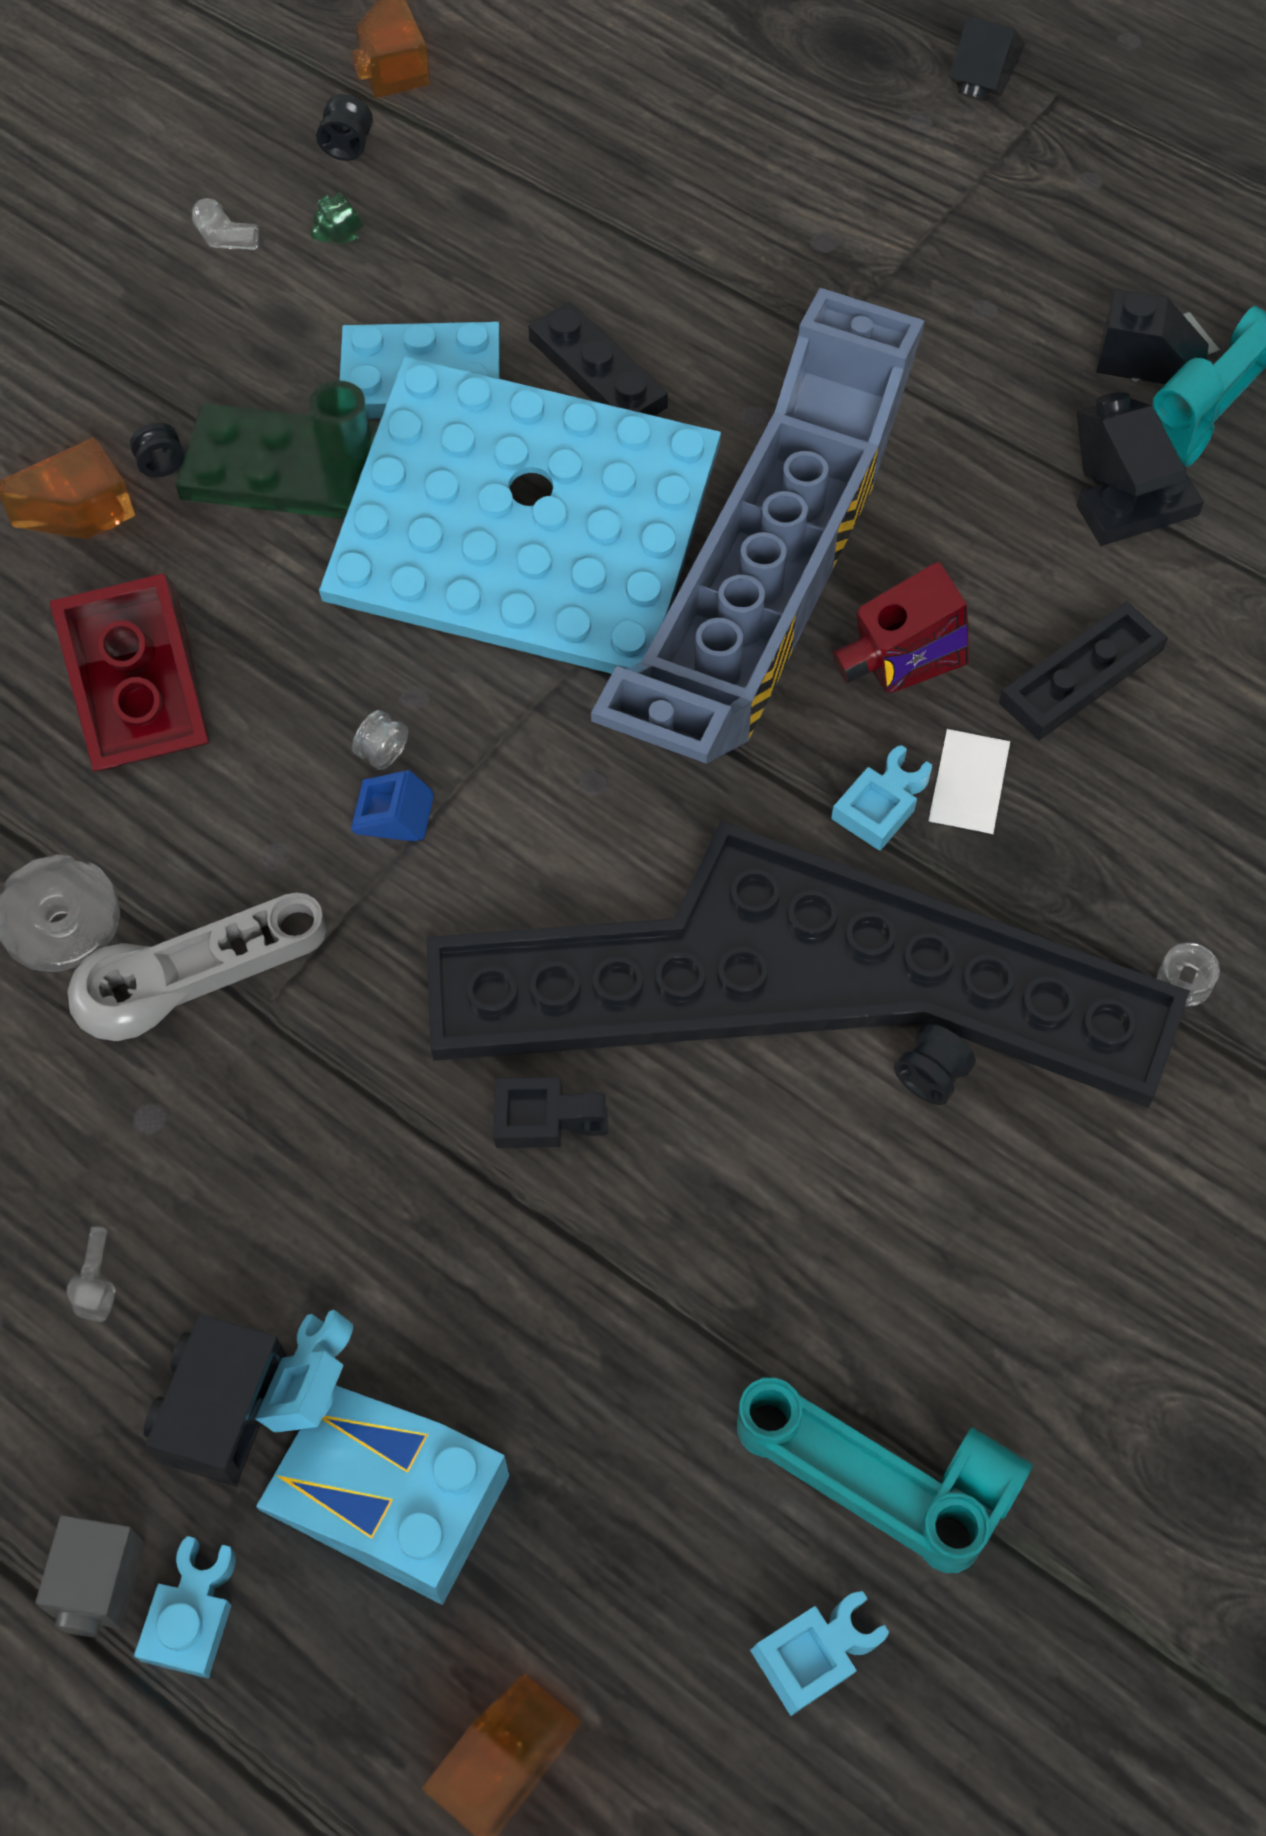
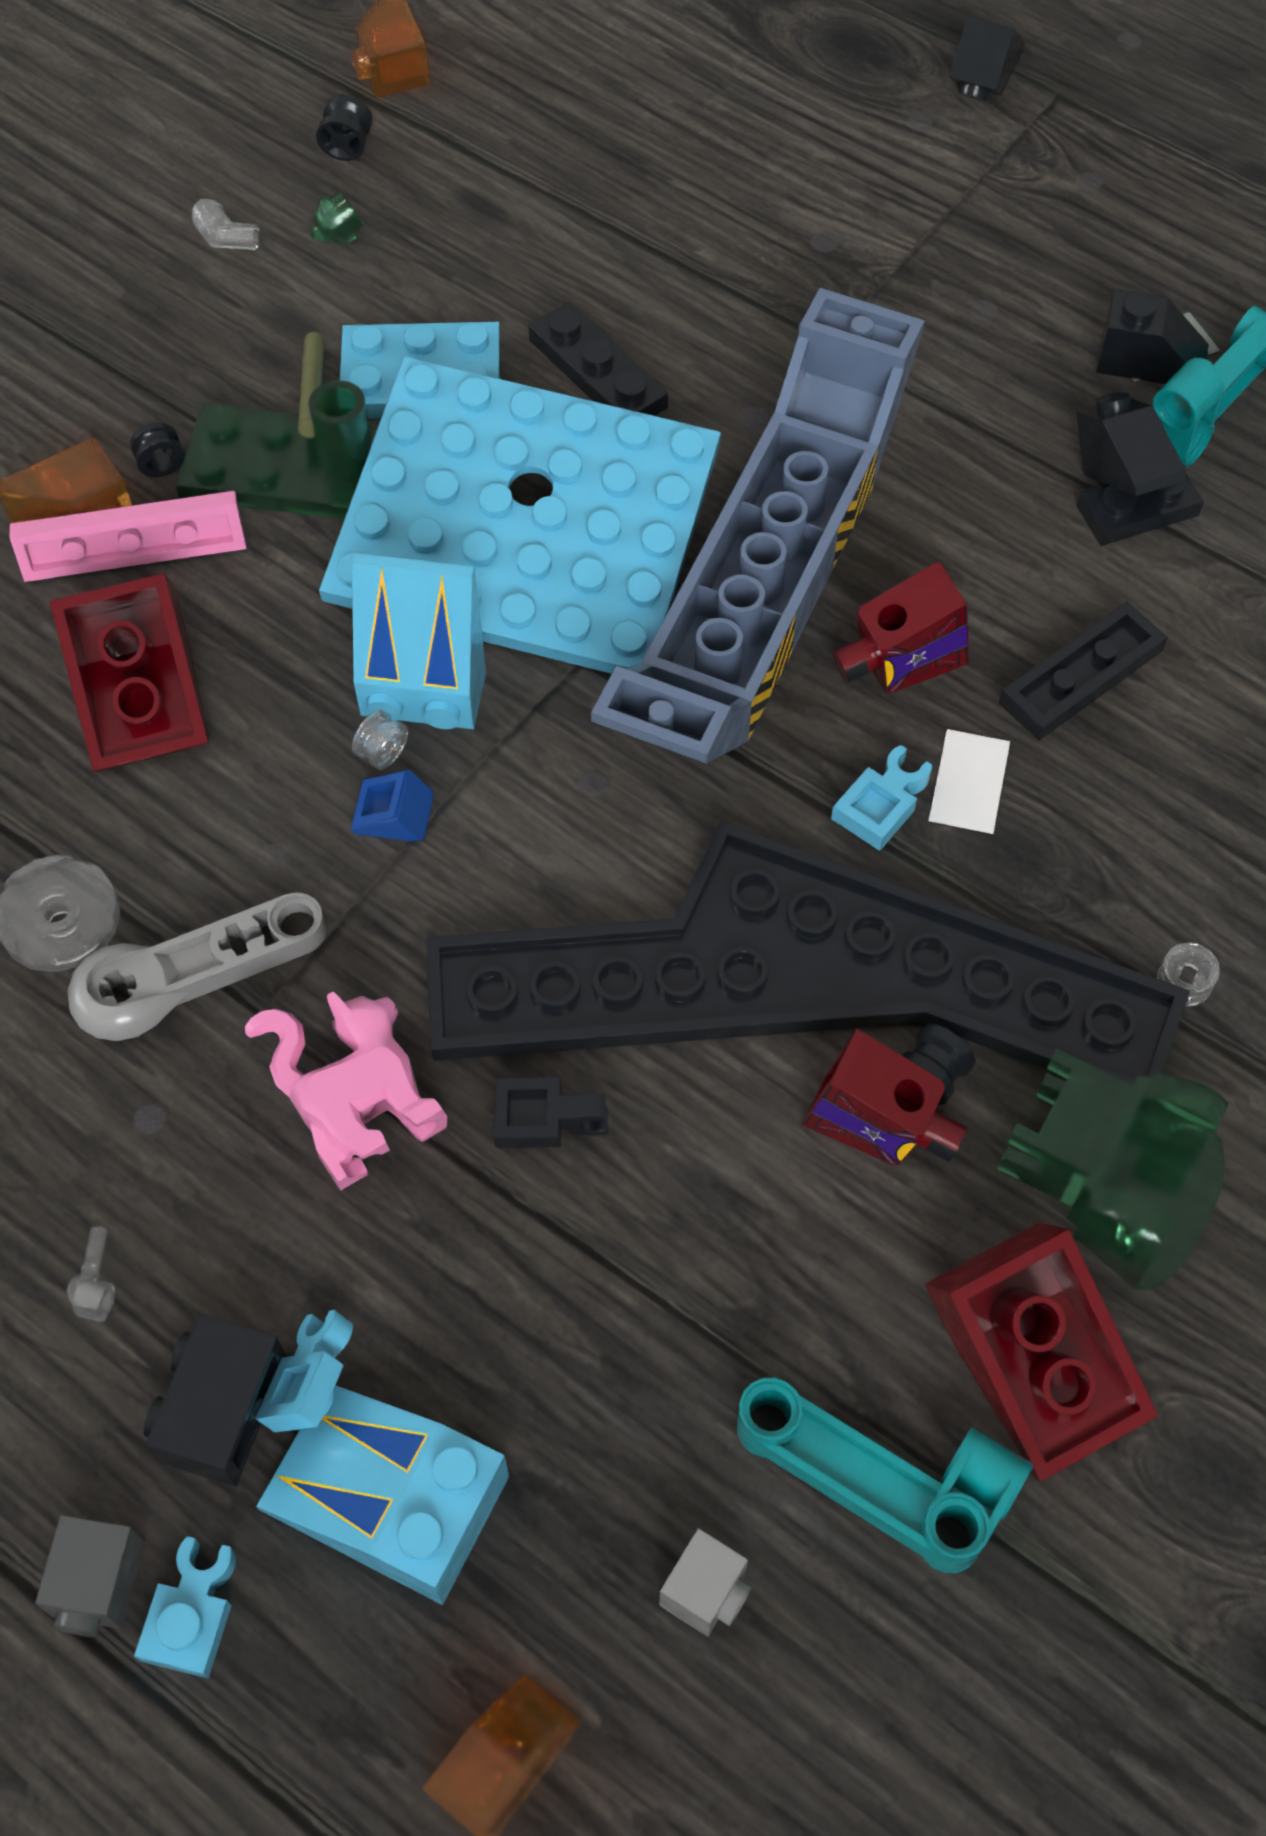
medium azure plate [750,1591,889,1716] -> none
none -> bright pink plate [9,491,246,582]
none -> bright pink animal [245,992,448,1191]
none -> olive bar [298,332,325,438]
none -> medium azure slope [352,552,486,730]
none -> light grey plate [659,1528,752,1637]
none -> dark red torso [802,1029,967,1165]
none -> dark red slope [925,1222,1159,1482]
none -> clear green piece [998,1048,1229,1290]

